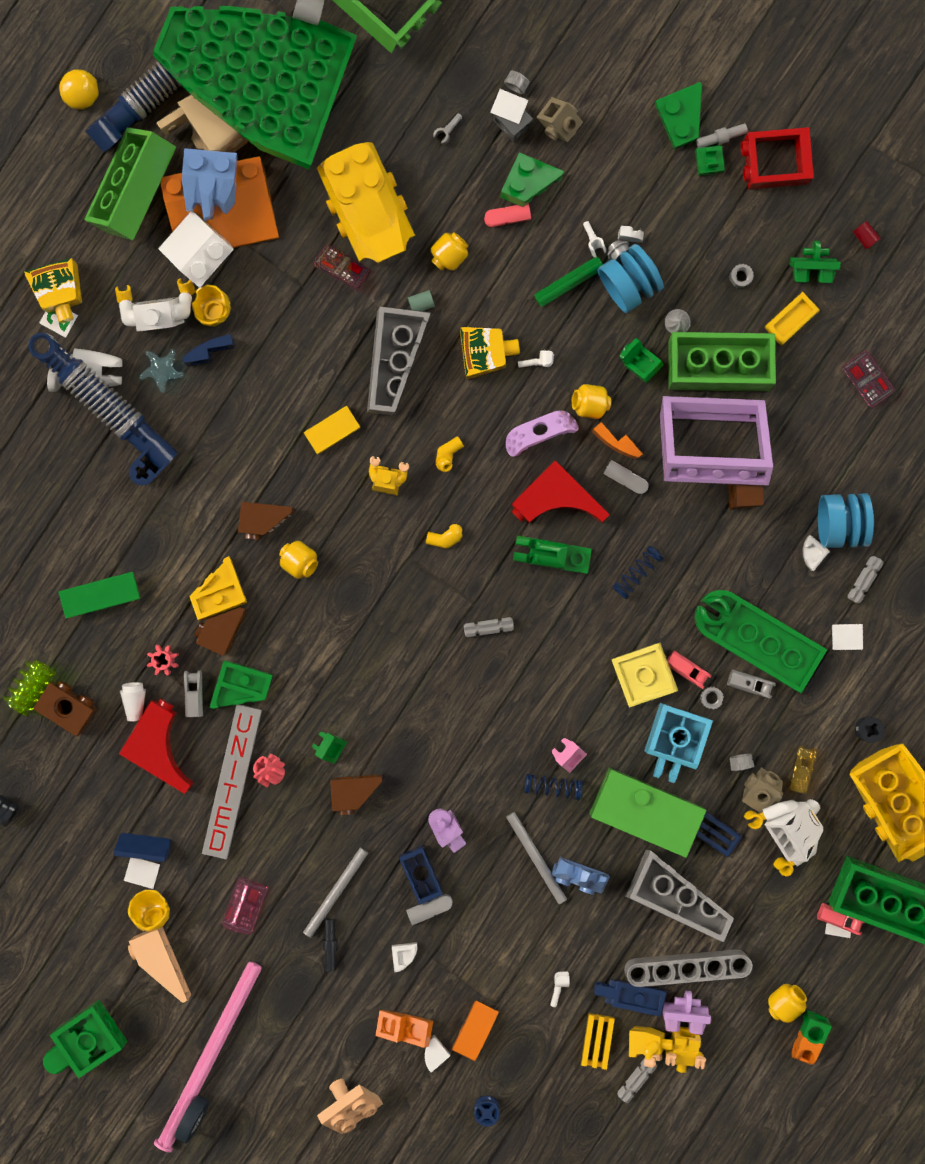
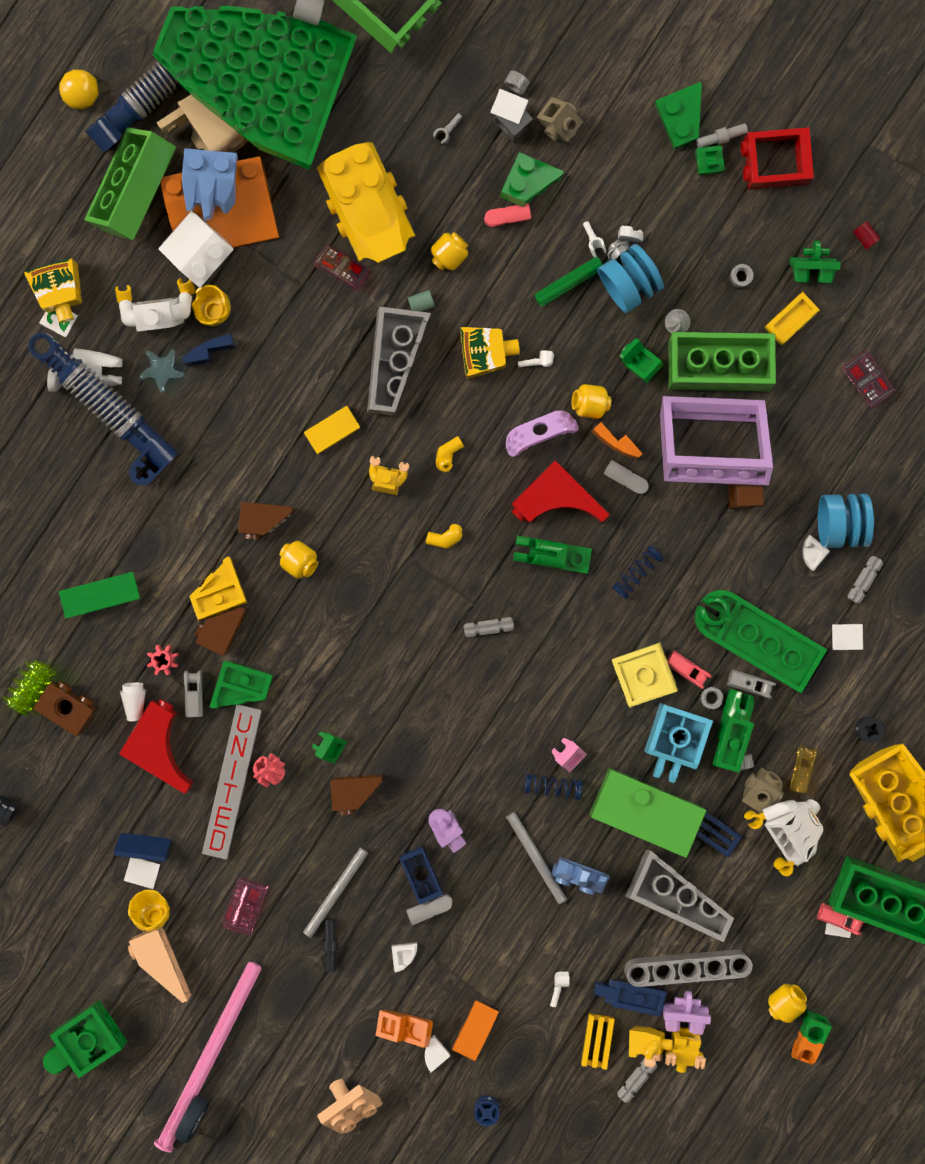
none -> green plate [713,689,755,773]

